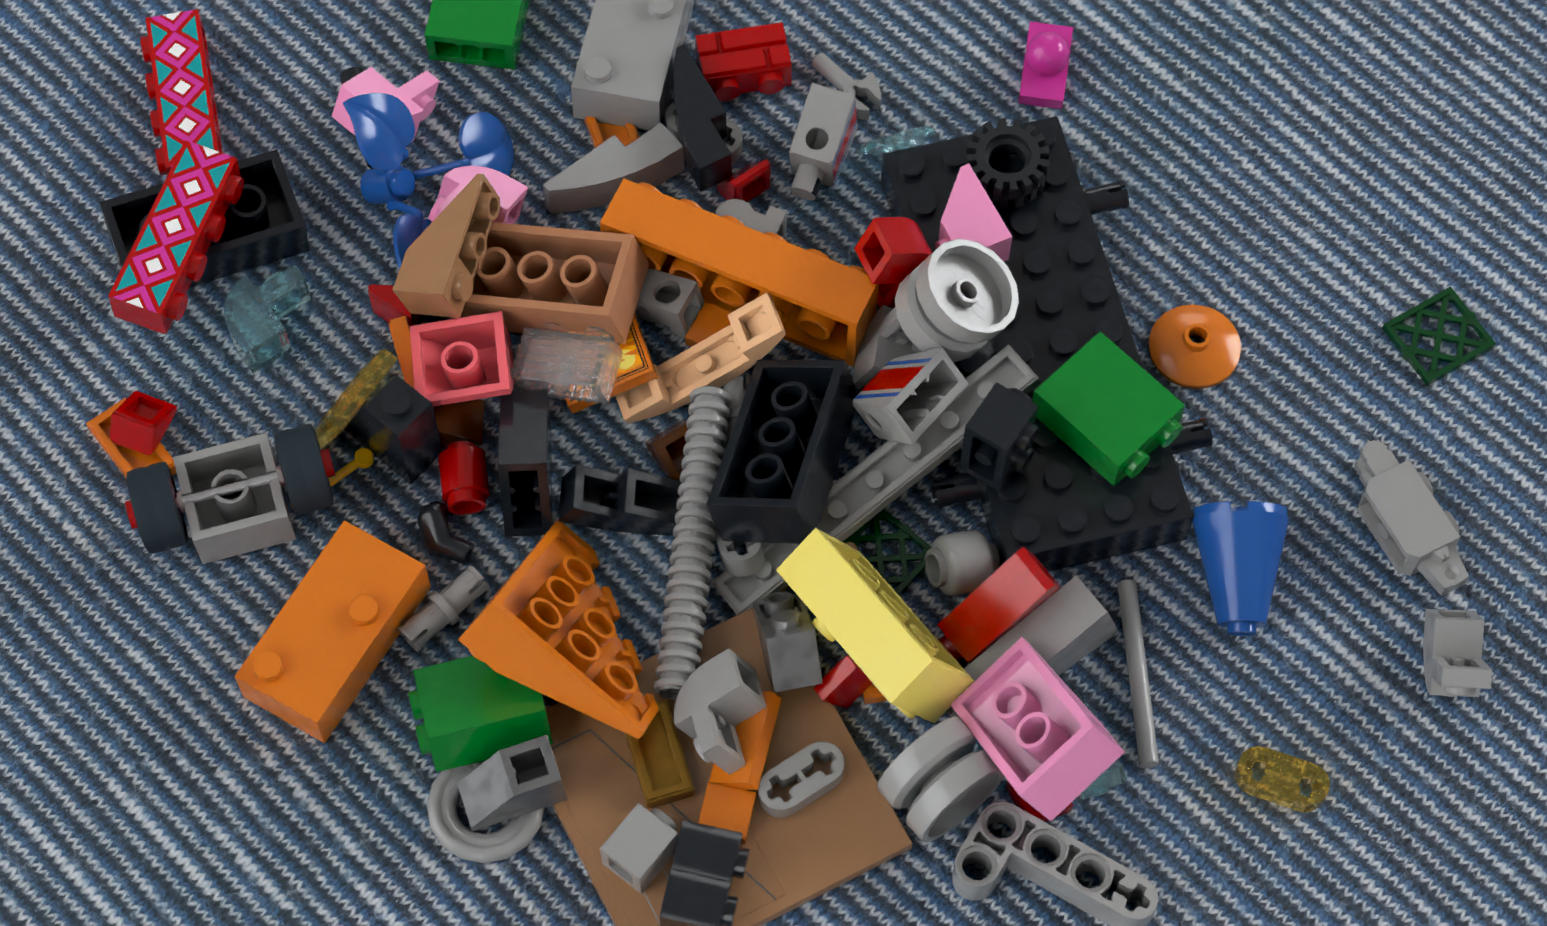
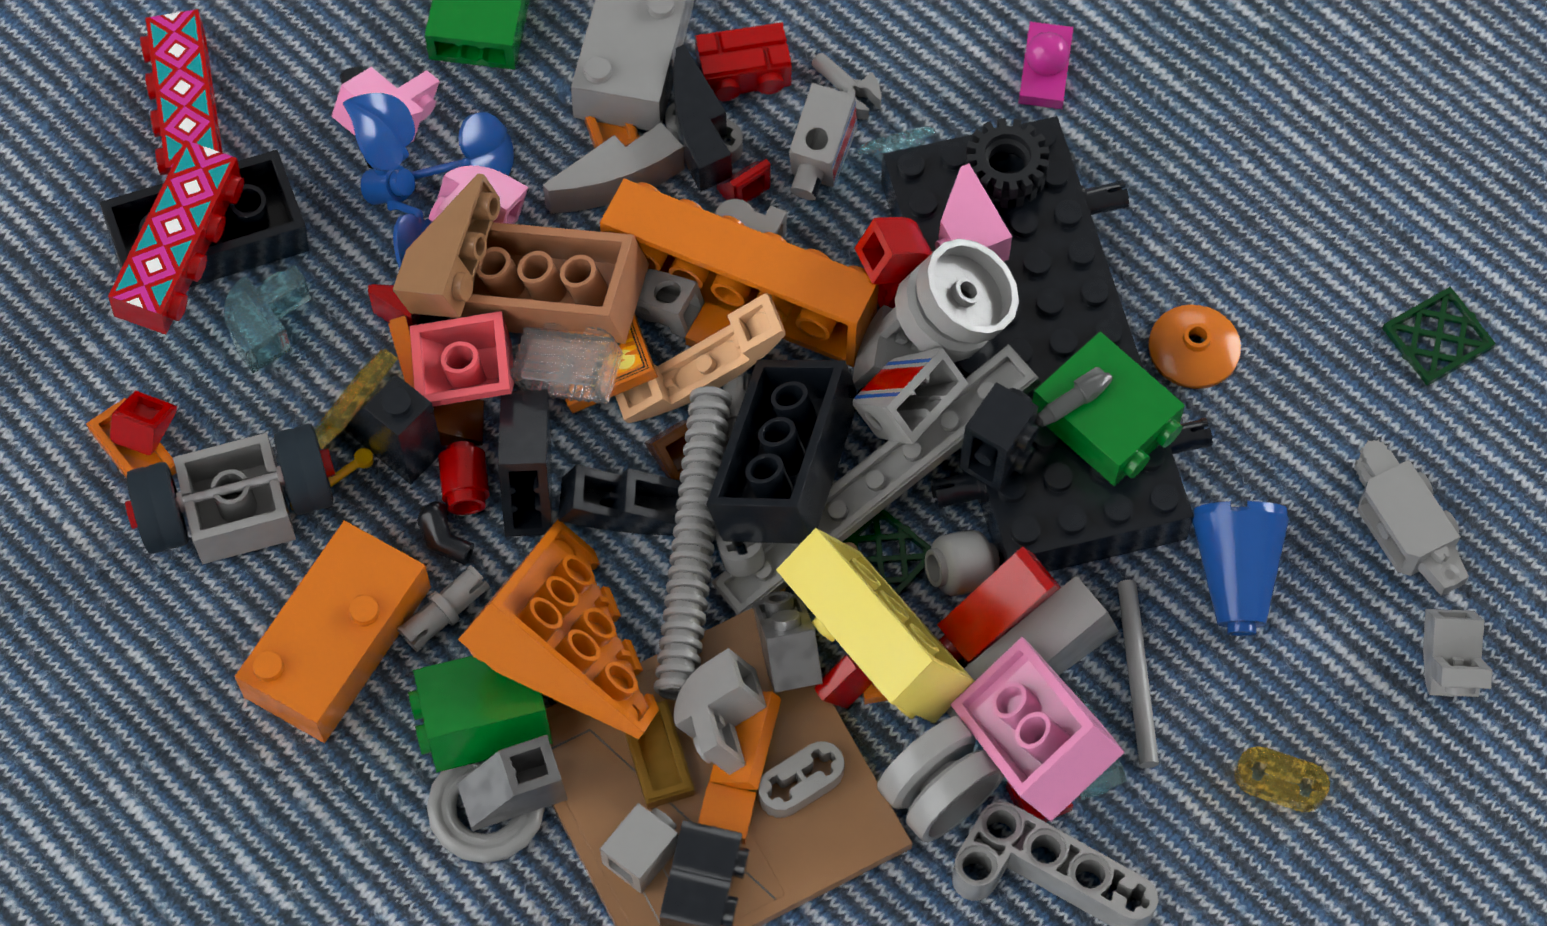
none -> dark grey piece [1035,367,1112,427]

